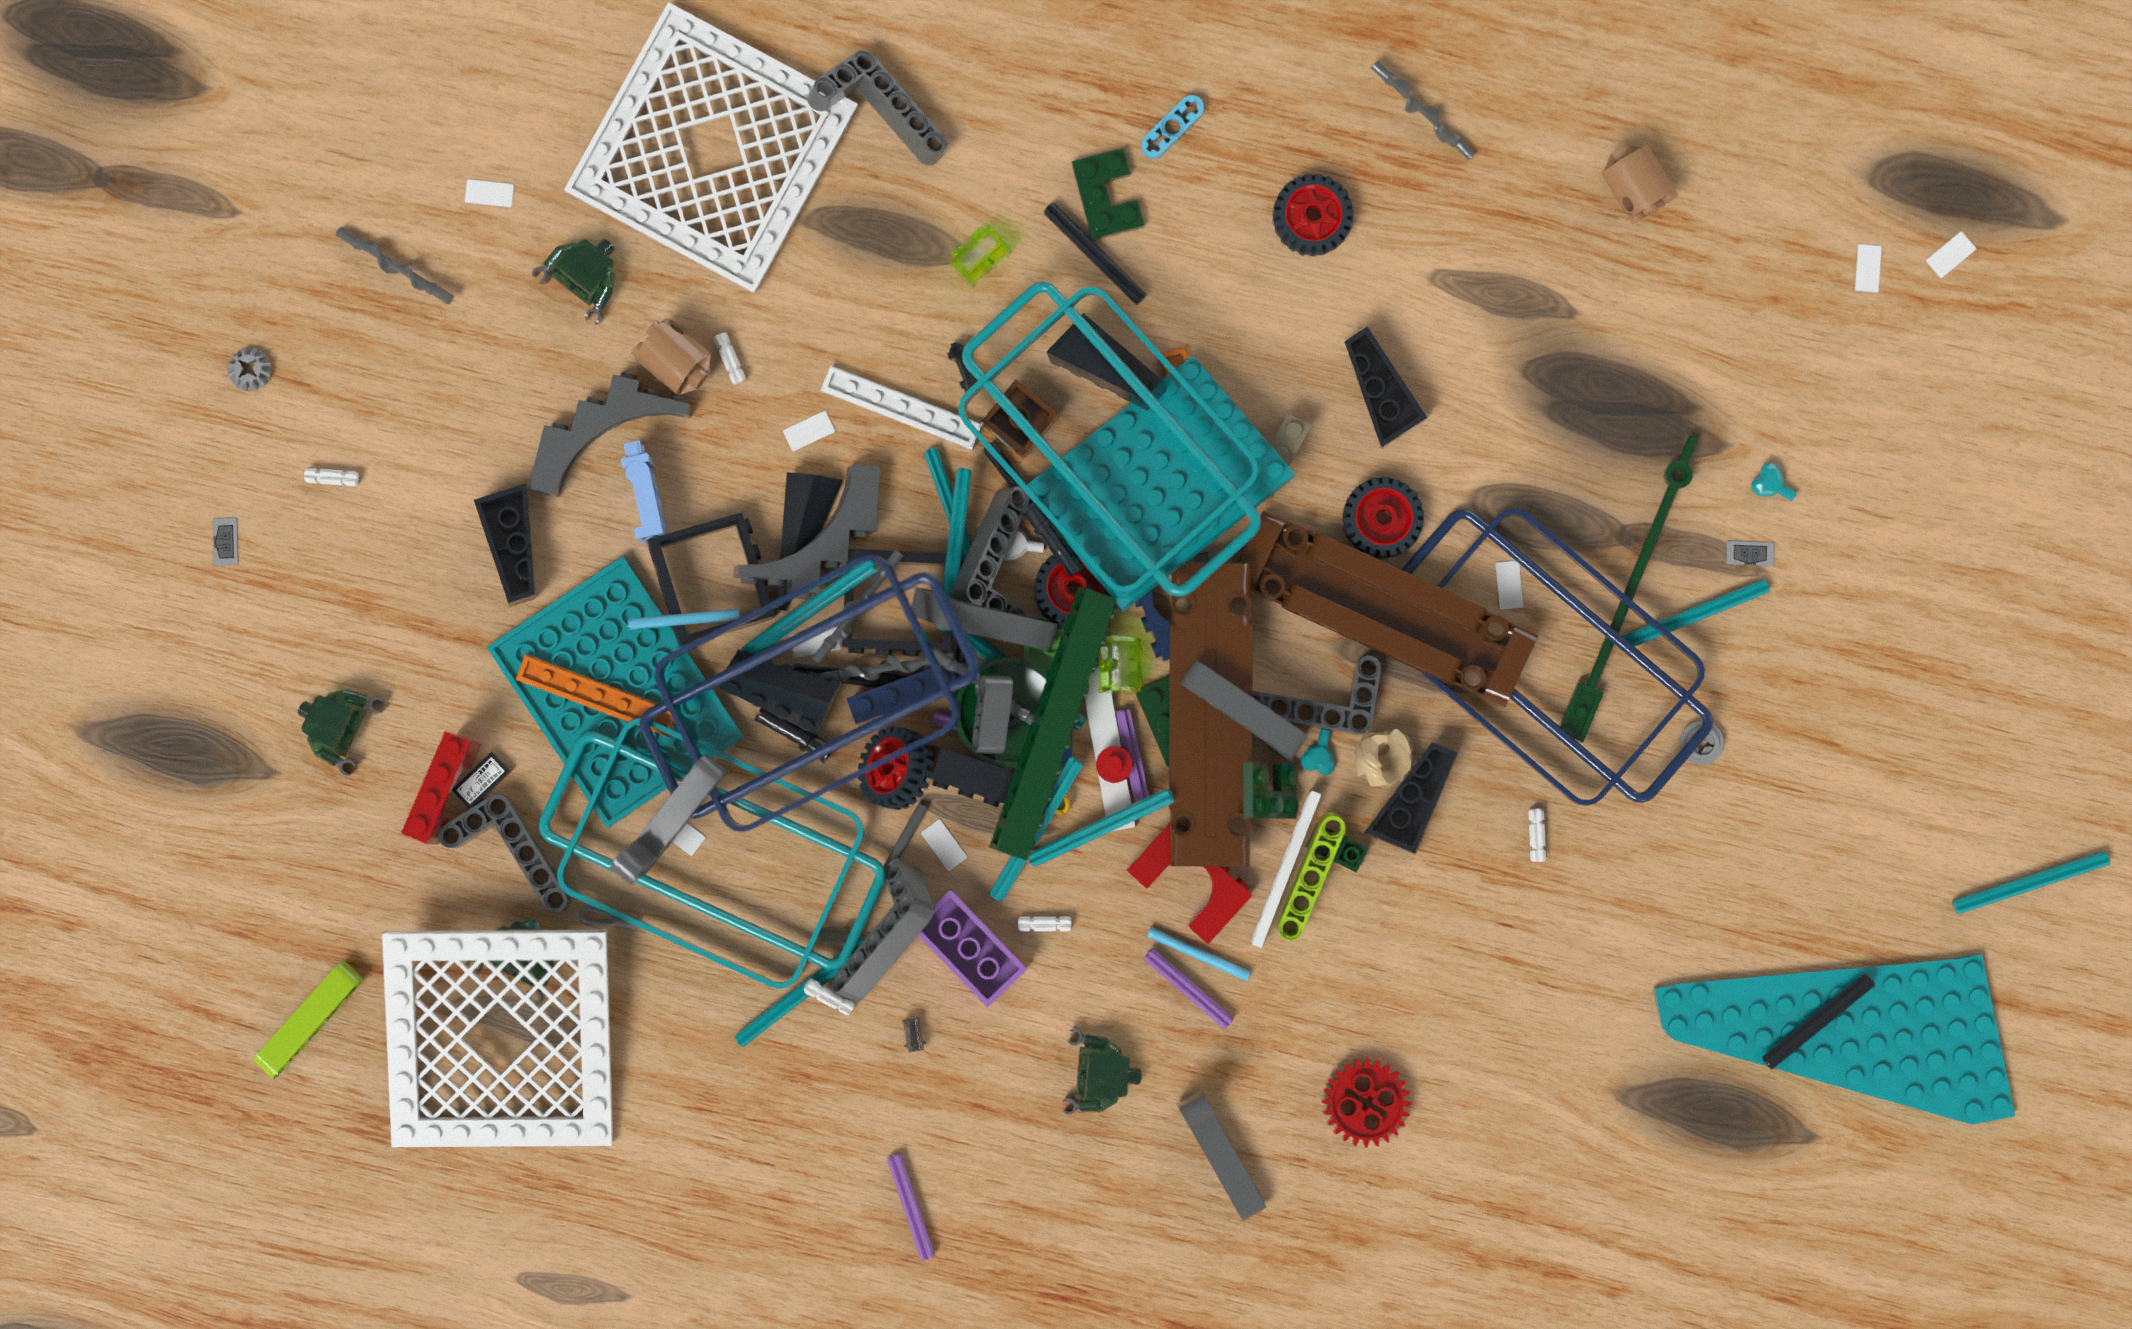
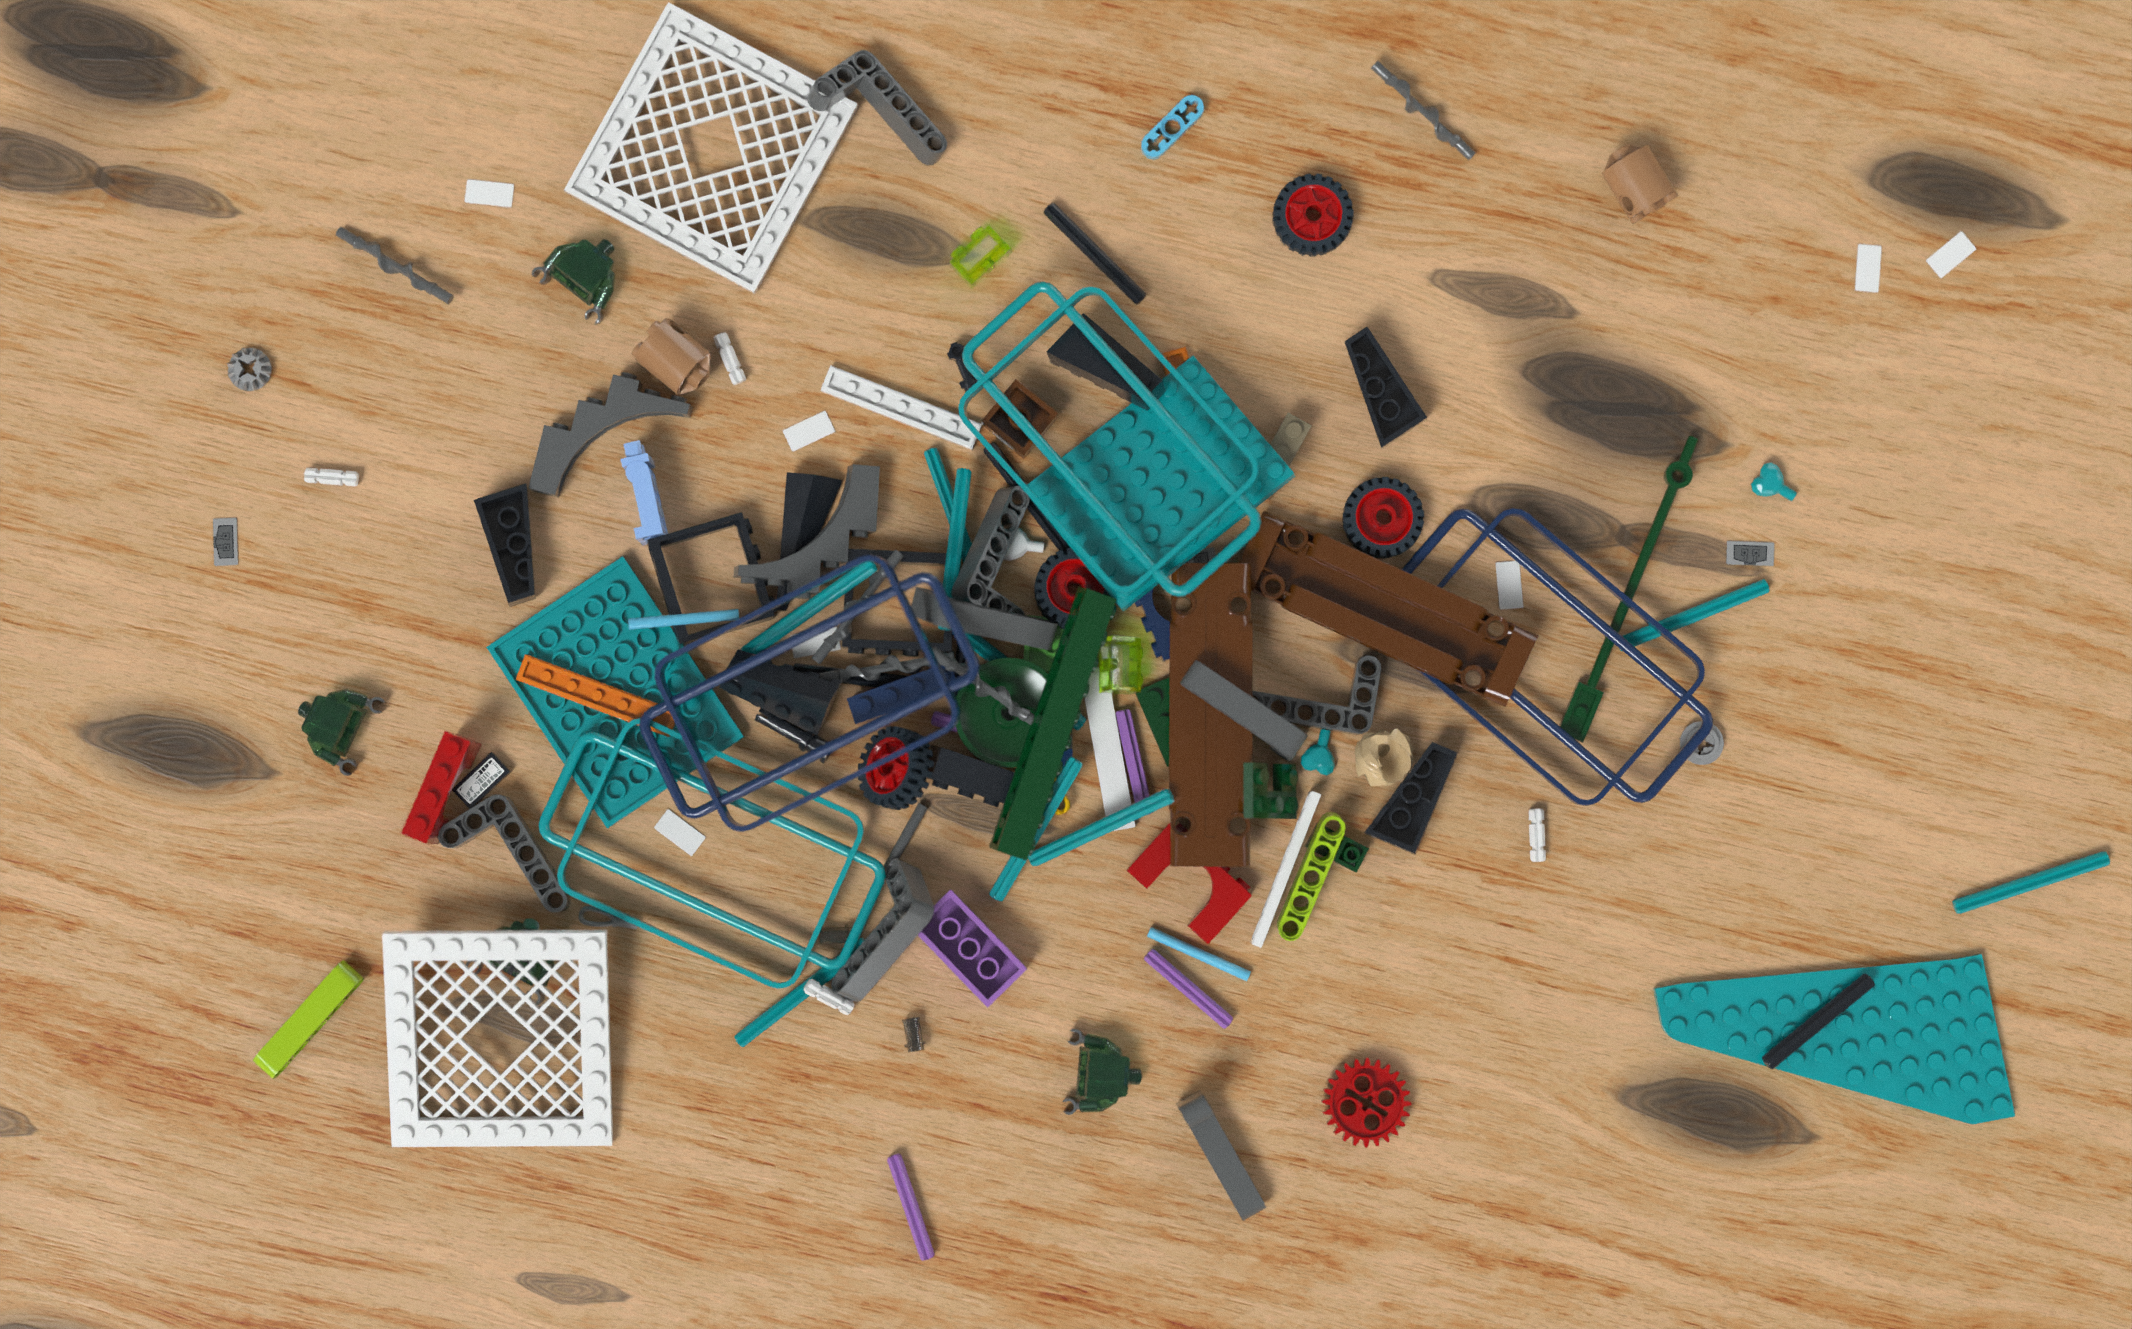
beam [609,754,727,885] -> none
white sticker [921,819,967,871] -> none
dark grey beam [972,675,1013,754] -> none
white axle [1018,916,1071,931] -> none
black pin [1020,501,1084,578] -> none
dark green plate [1071,148,1144,241] -> none
red piece [1096,746,1134,783] -> none

